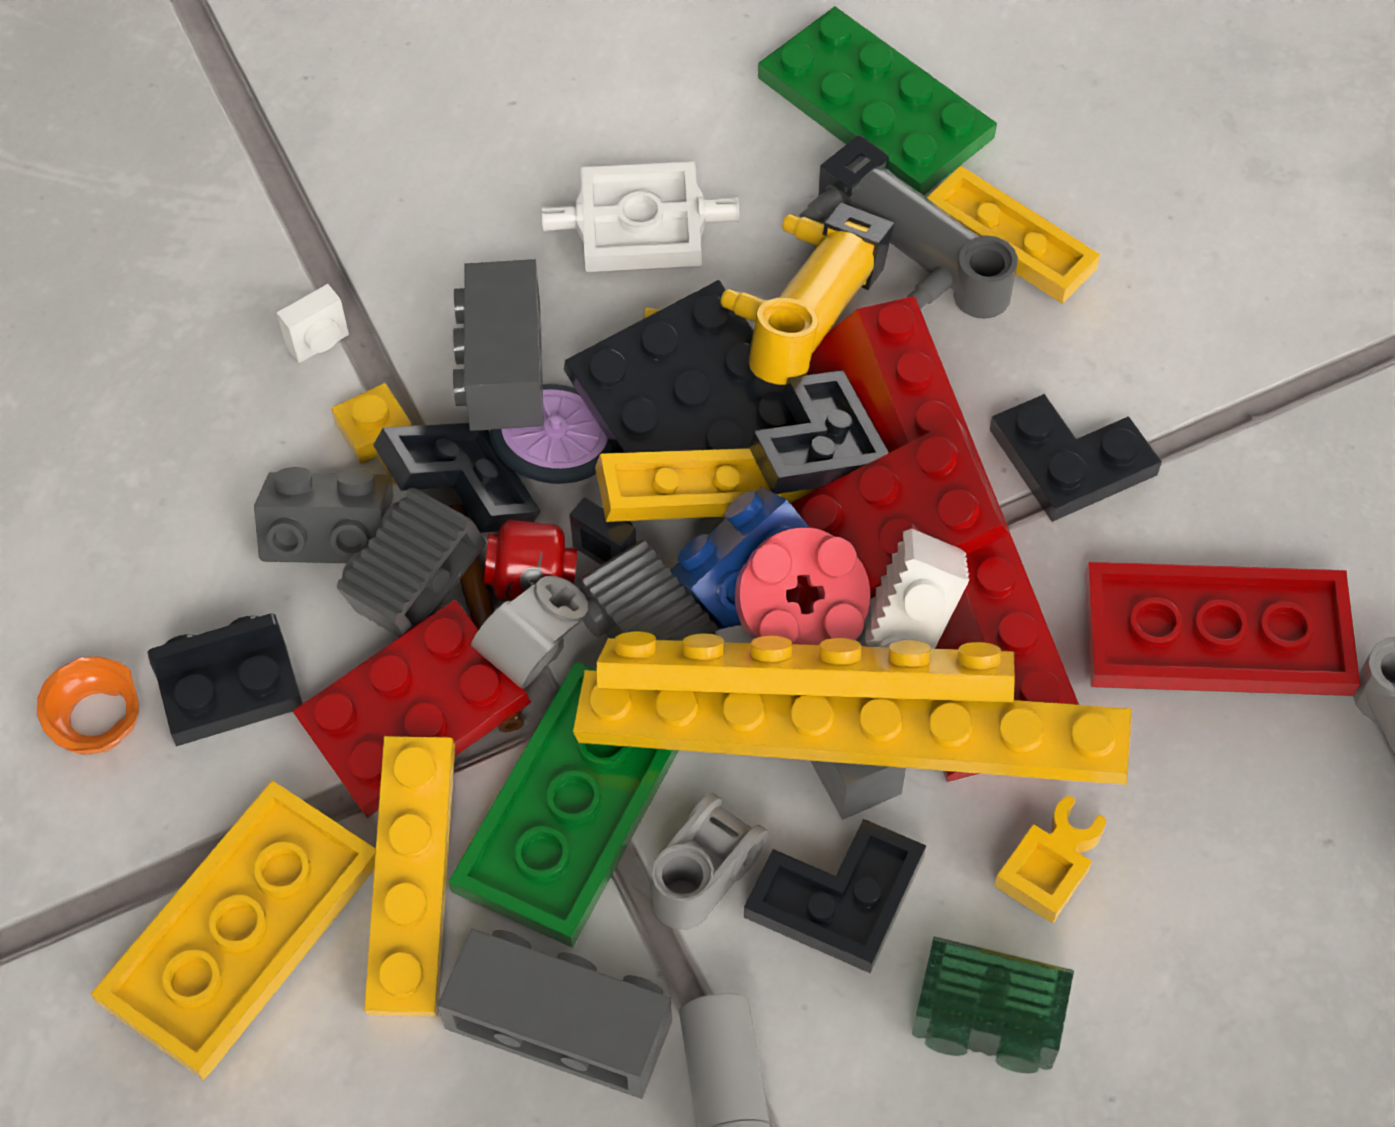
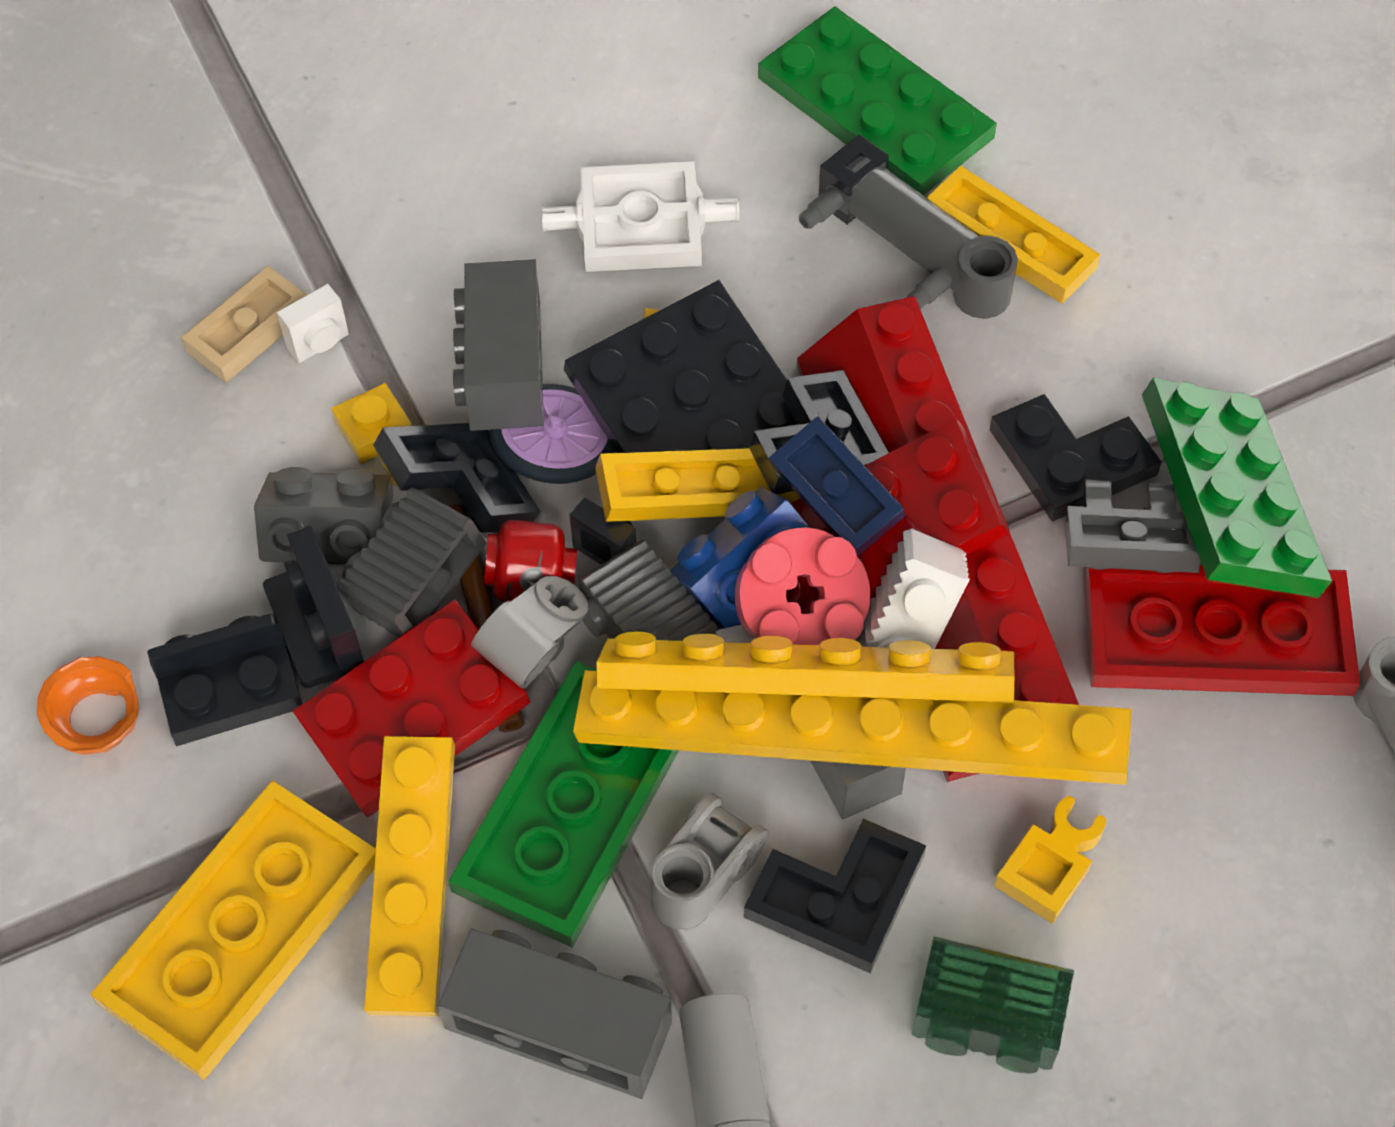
yellow piece [720,203,894,385] -> none
none -> tan plate [181,266,307,383]
none -> black bracket [263,526,364,689]
none -> dark blue plate [769,416,906,557]
none -> dark grey plate [1065,479,1201,573]
none -> green plate [1142,377,1332,598]

